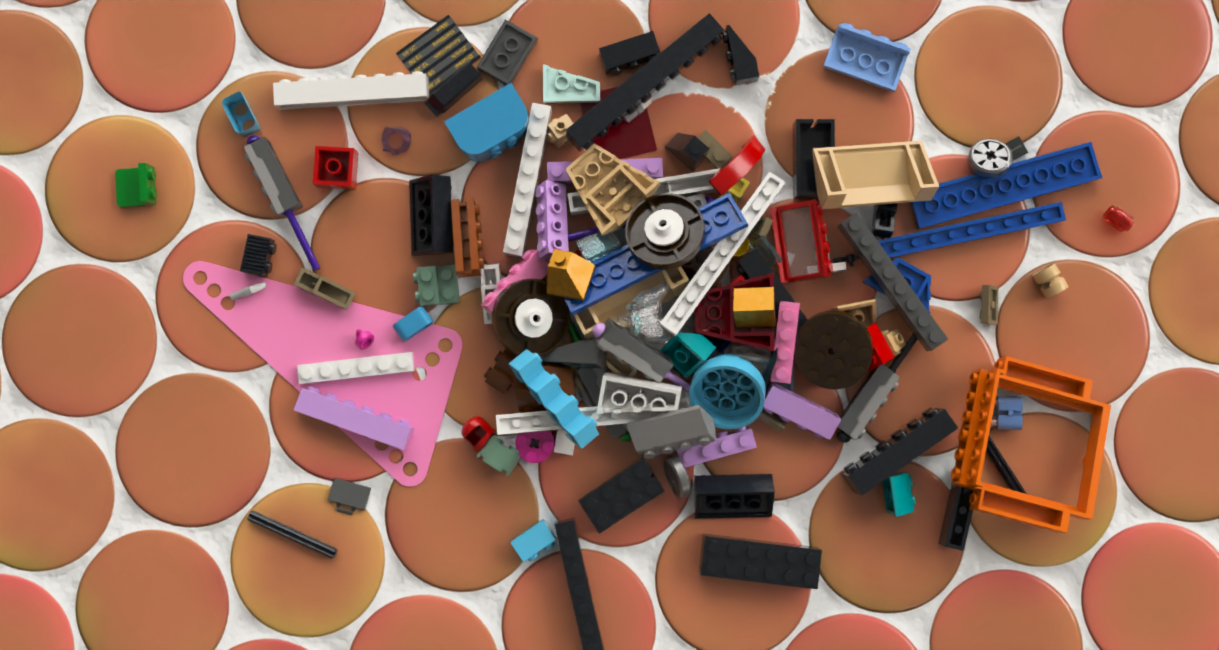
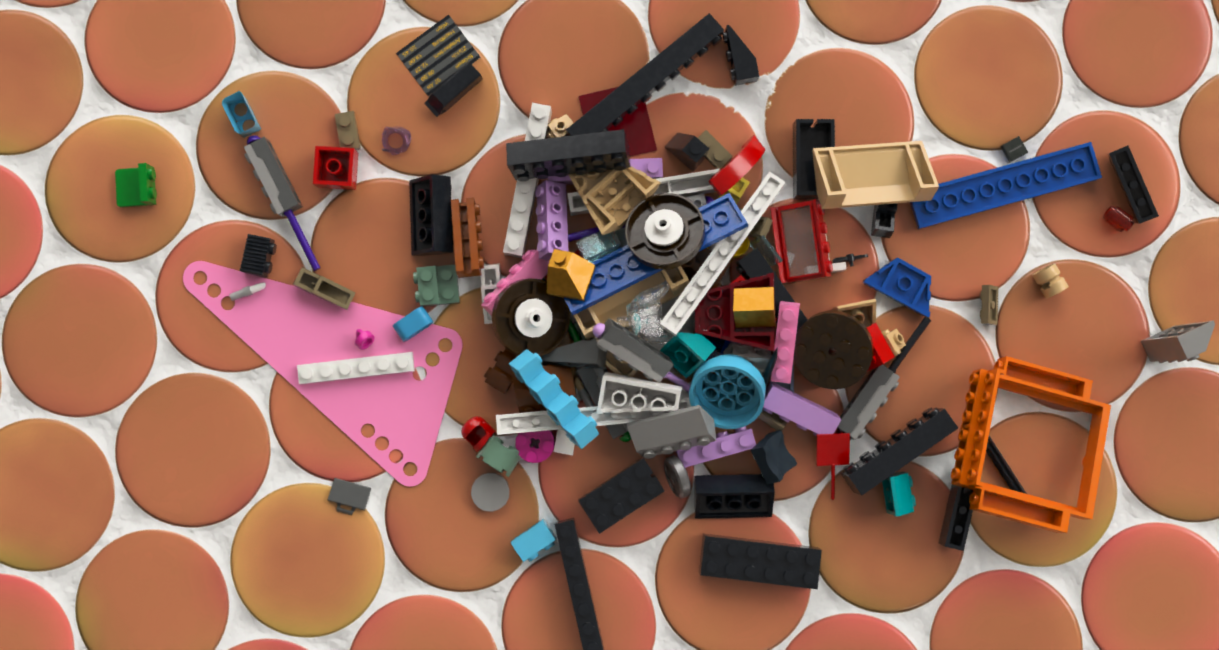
black axle [247,511,338,559] -> none
white brick [273,71,429,110] -> none
lavender brick [294,386,414,450] -> none
dark azure brick [444,83,529,162] -> none
dark grey tile [476,19,538,85] -> none
light aqua wing [543,64,600,103] -> none
black brick [599,31,660,75] -> none
light grey piece [623,97,652,123] -> none
light blue bracket [823,23,911,93] -> none
dark grey brick [837,212,948,352] -> none
blue plate [878,202,1066,258] -> none
flat silver wheel [968,139,1012,178] -> none
medium blue piece [991,396,1023,430] -> none
none -> dark tan plate [335,111,361,150]
none -> light grey tile [471,473,510,512]
none -> black brick [506,130,631,182]
none -> black brick [751,430,797,485]
none -> red piece [816,433,850,500]
none -> black brick [1107,145,1159,224]
none -> light grey slope [1141,320,1215,363]

